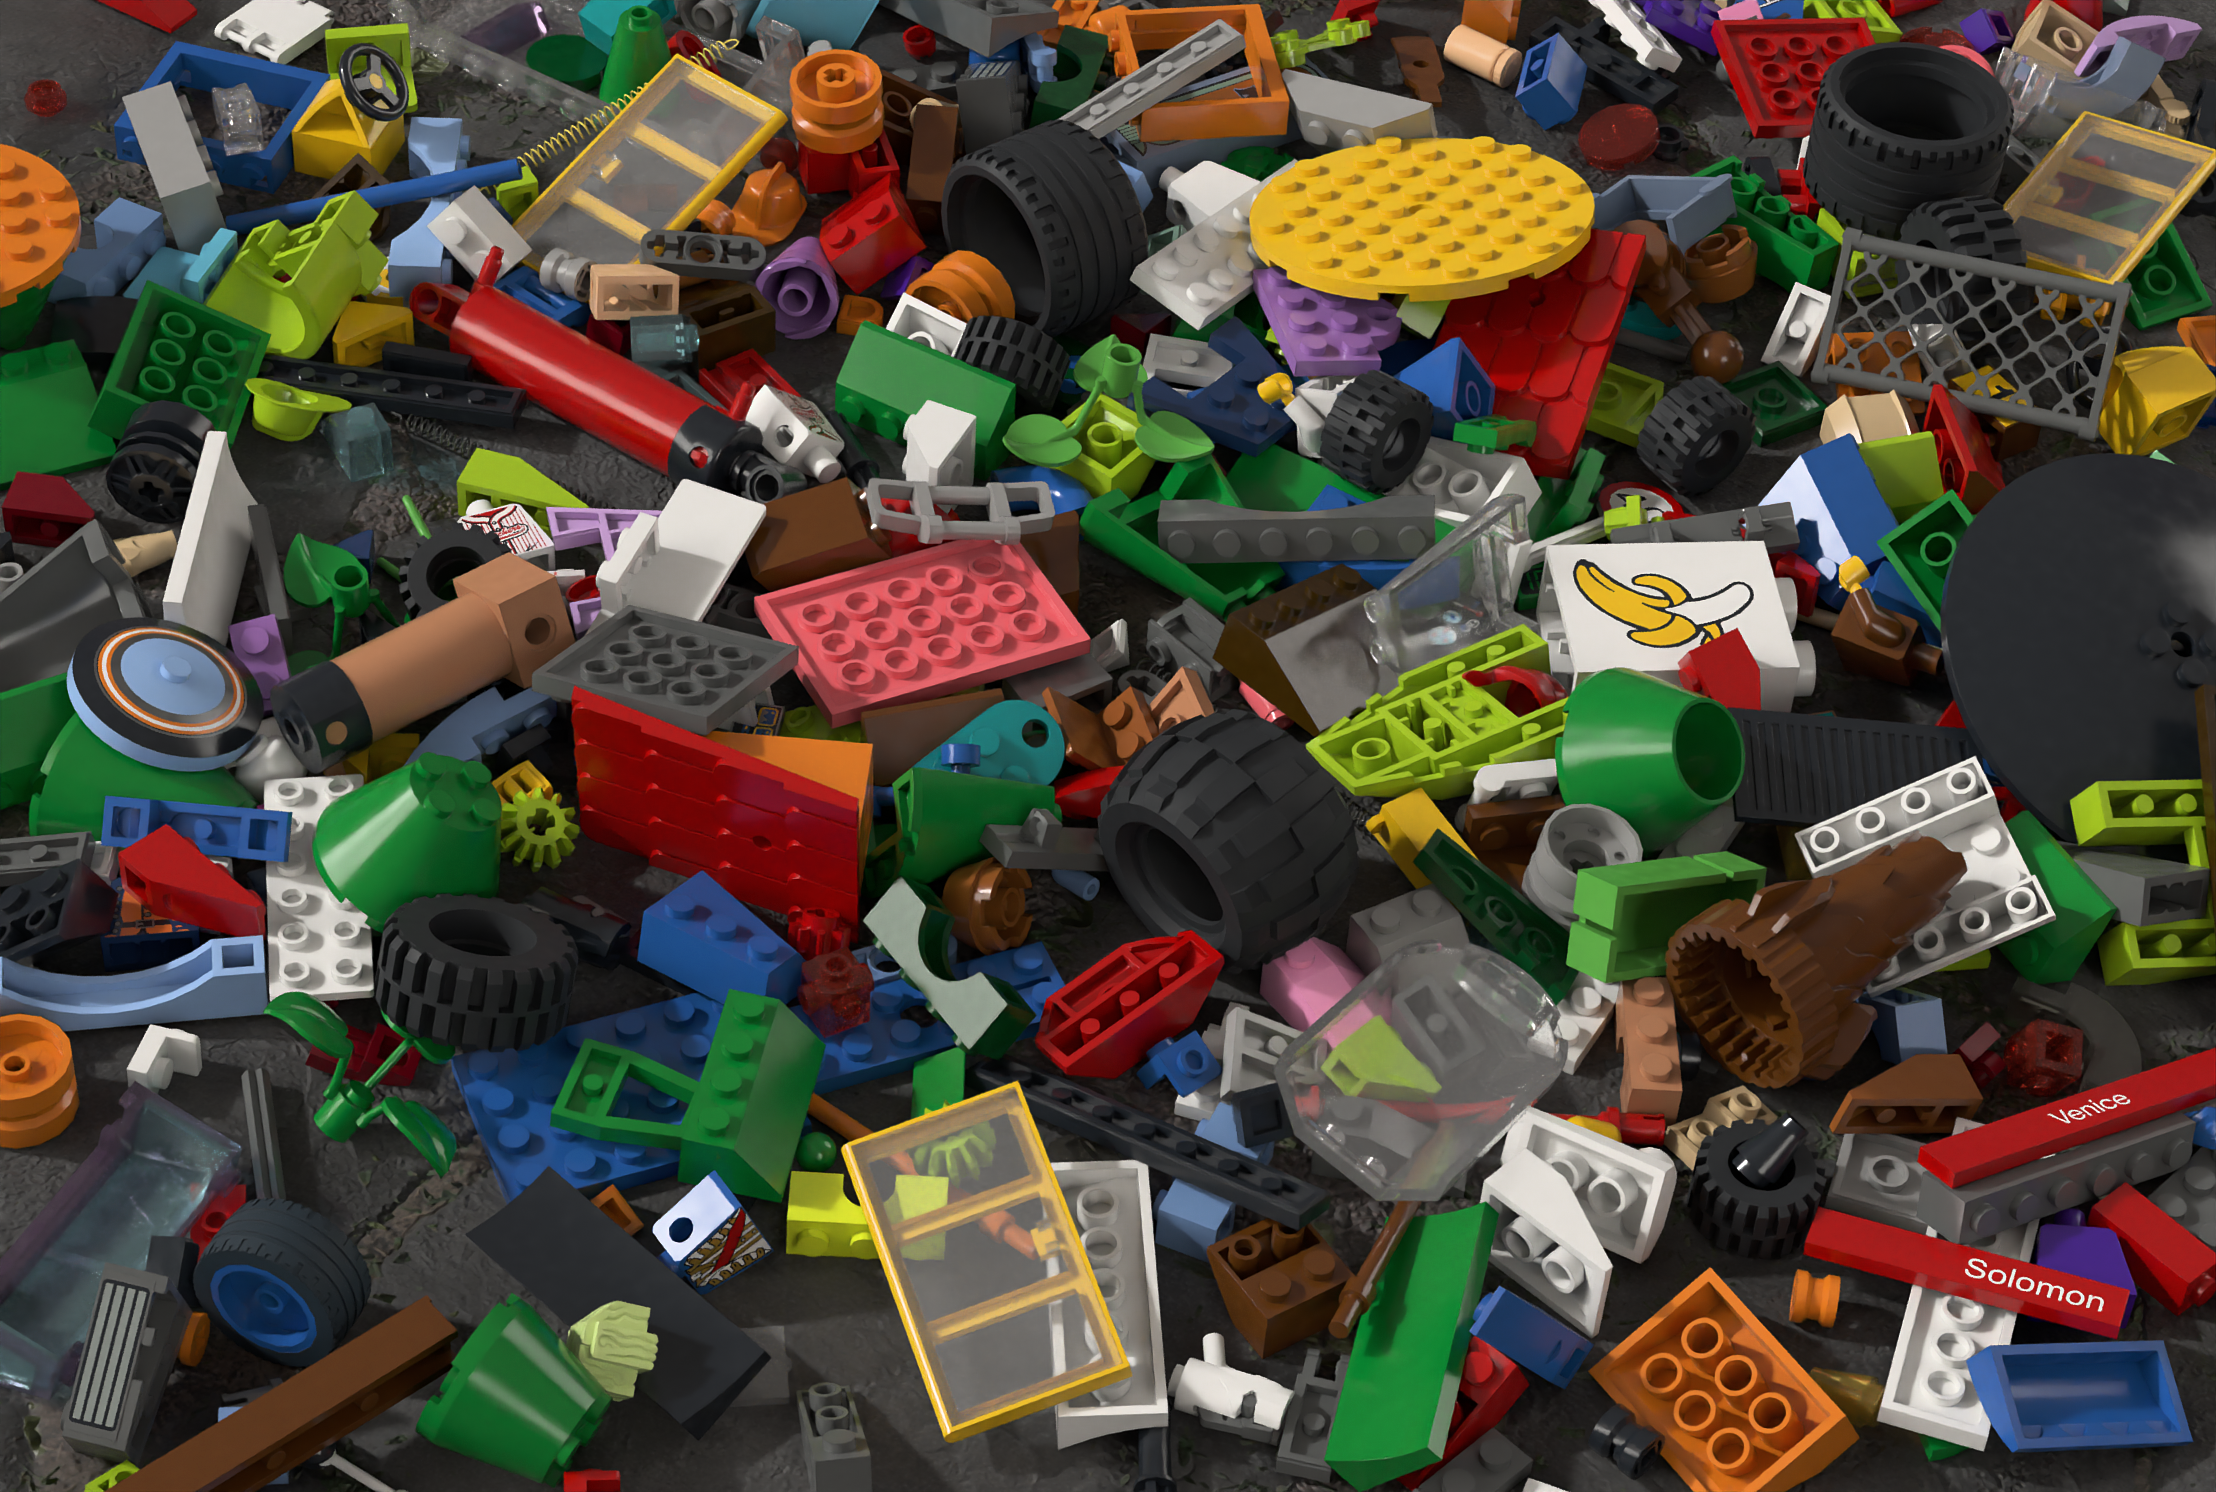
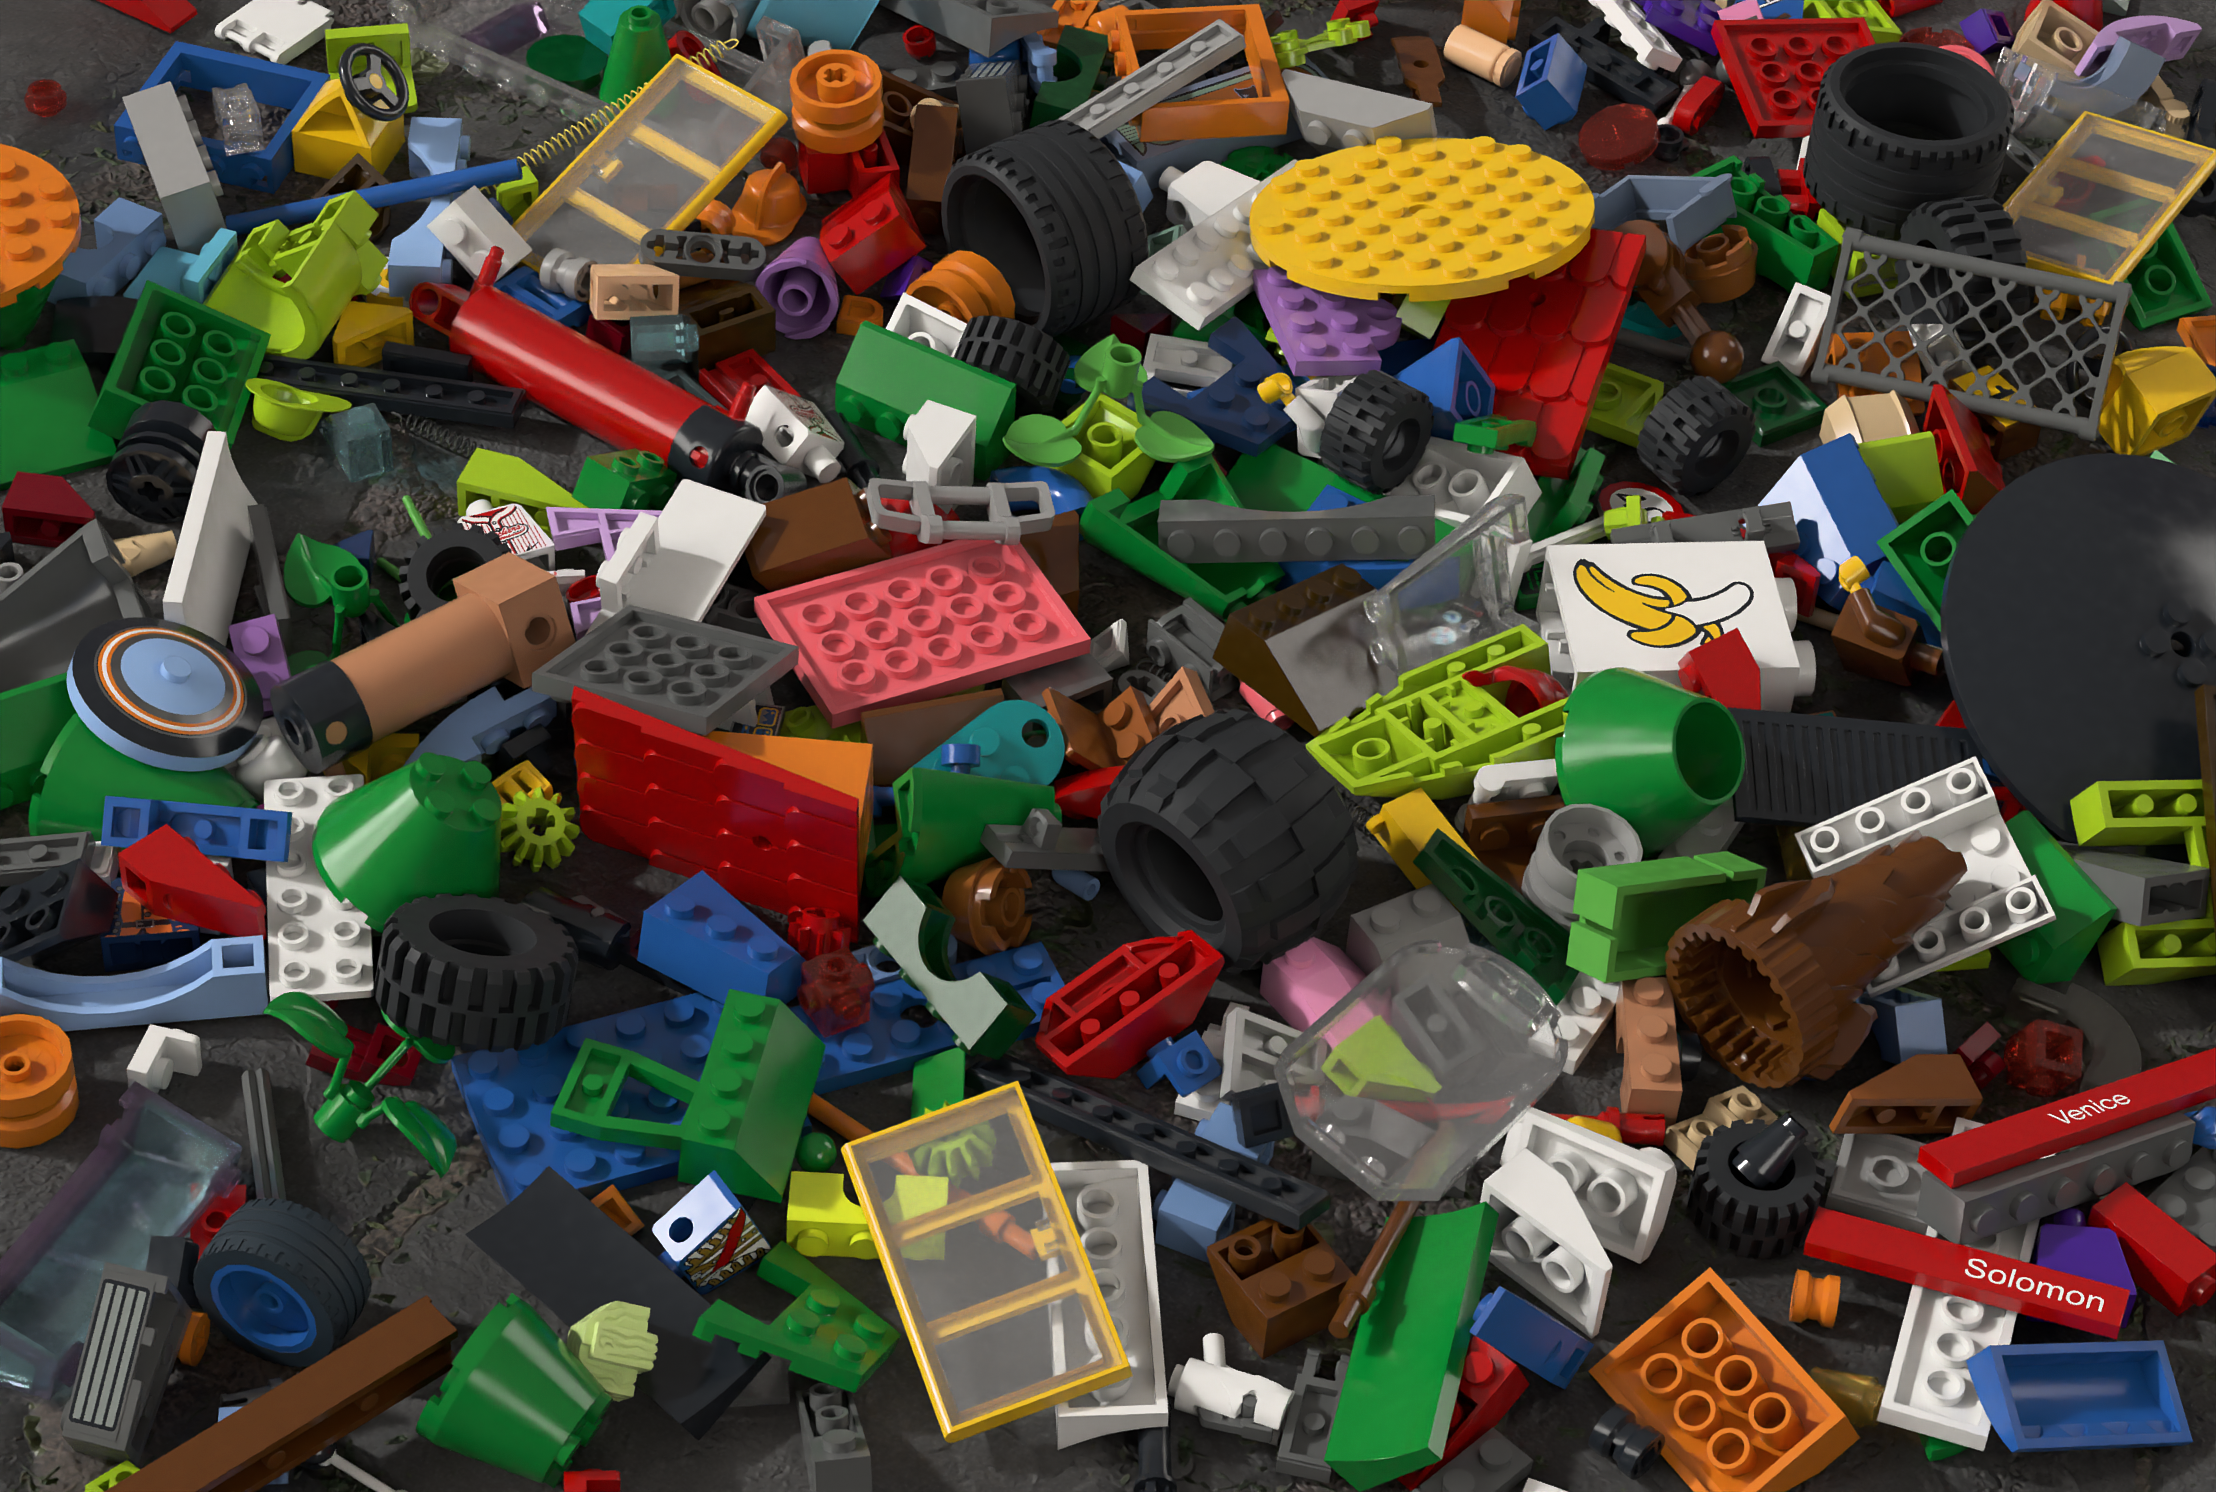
none -> green brick [571,448,677,511]
none -> green wing [692,1240,901,1393]
none -> dark grey hinge [1657,59,1714,125]
none -> red beam [1672,75,1725,136]

